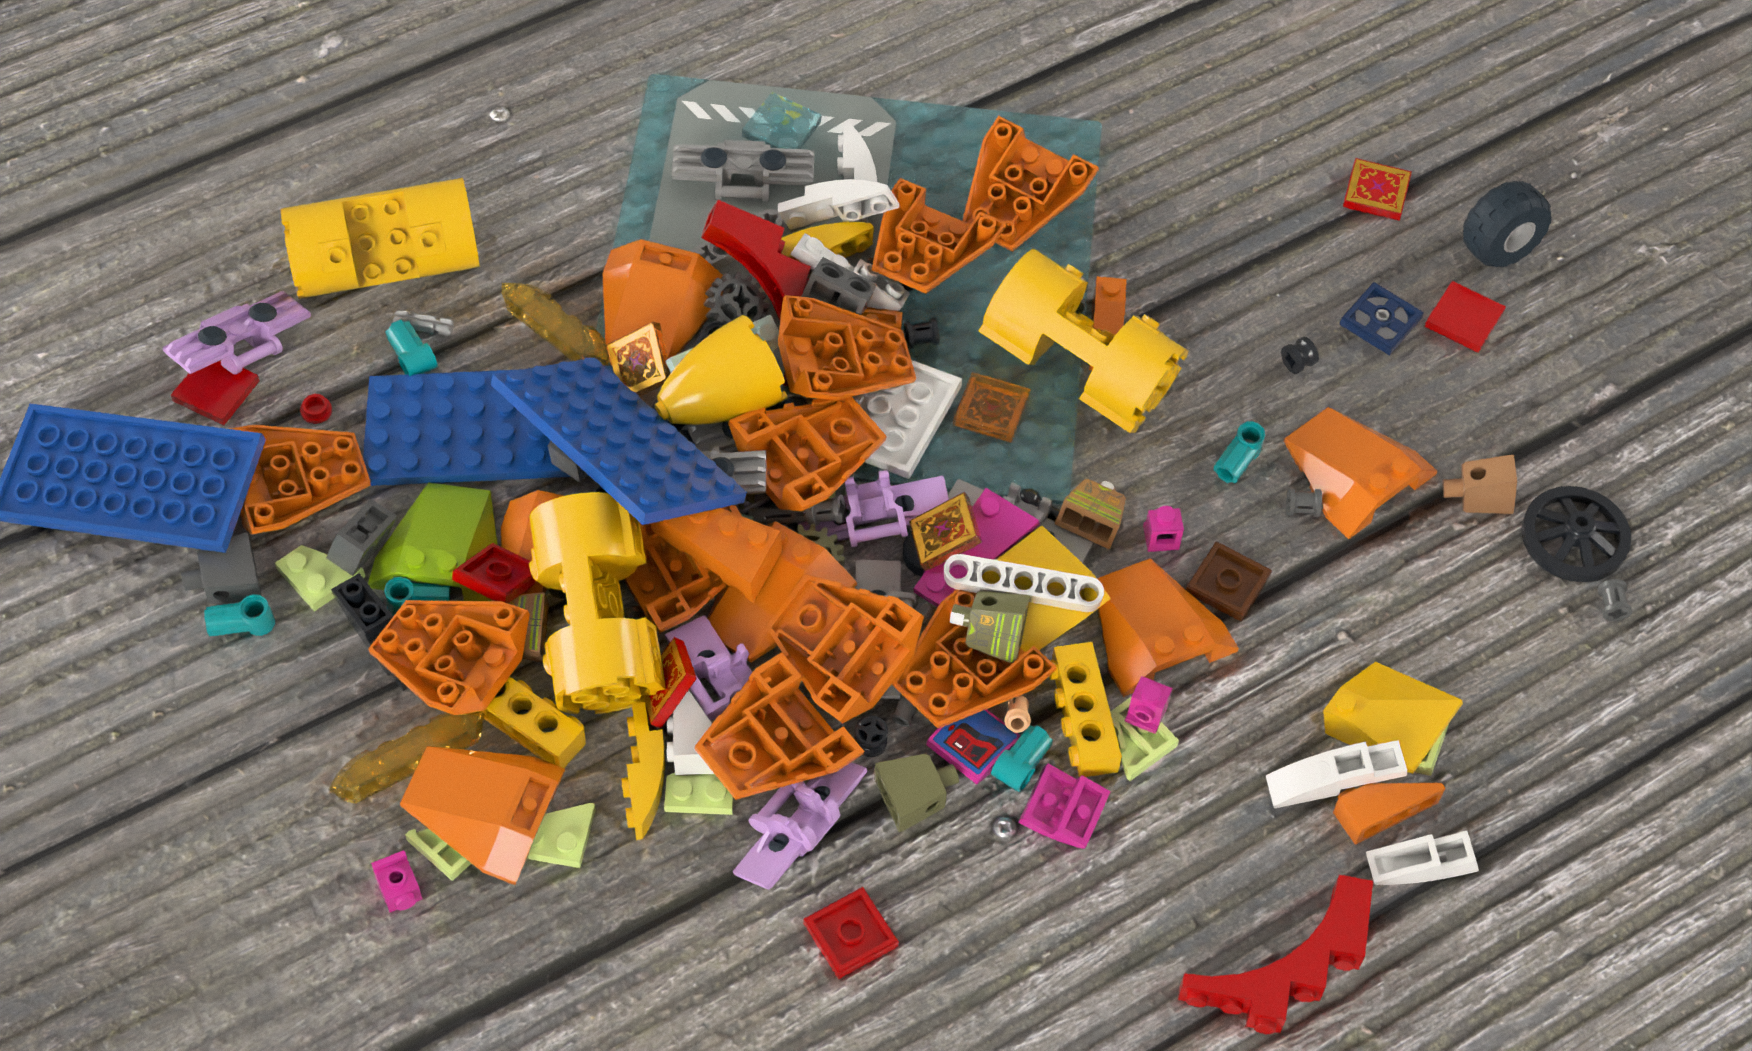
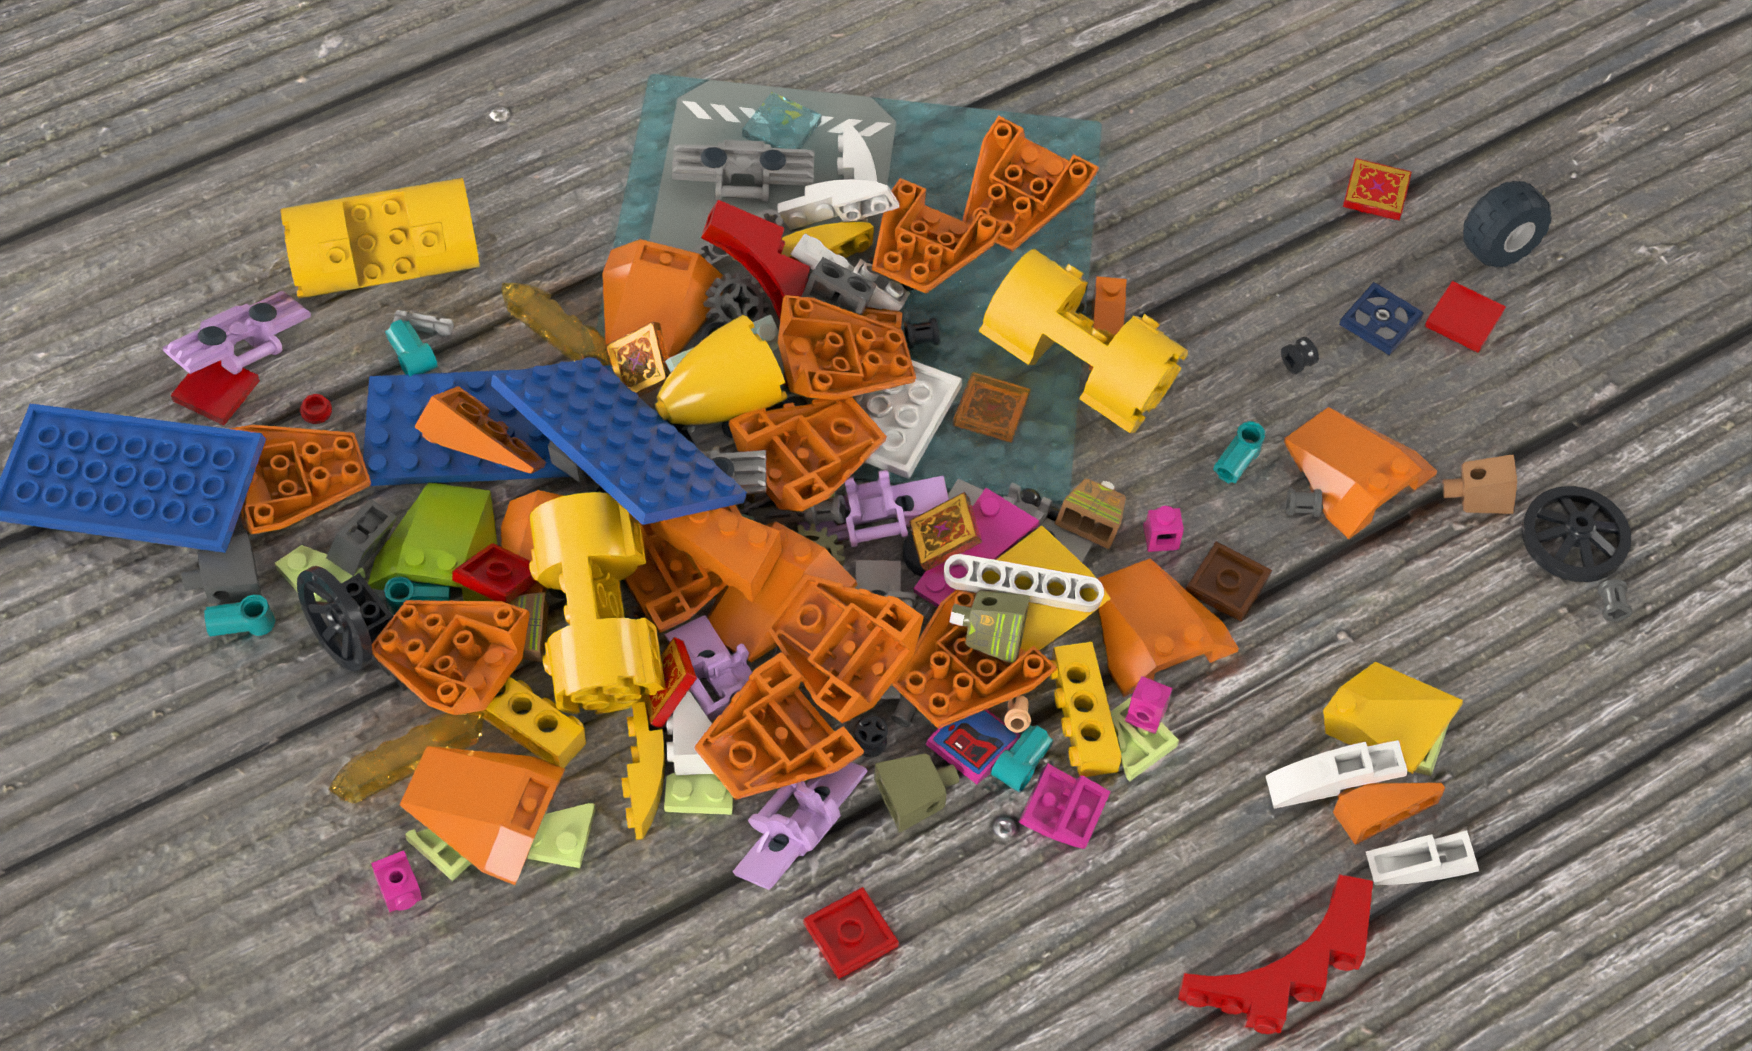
none -> black wheel [297,566,373,671]
none -> orange wedge [415,386,546,474]

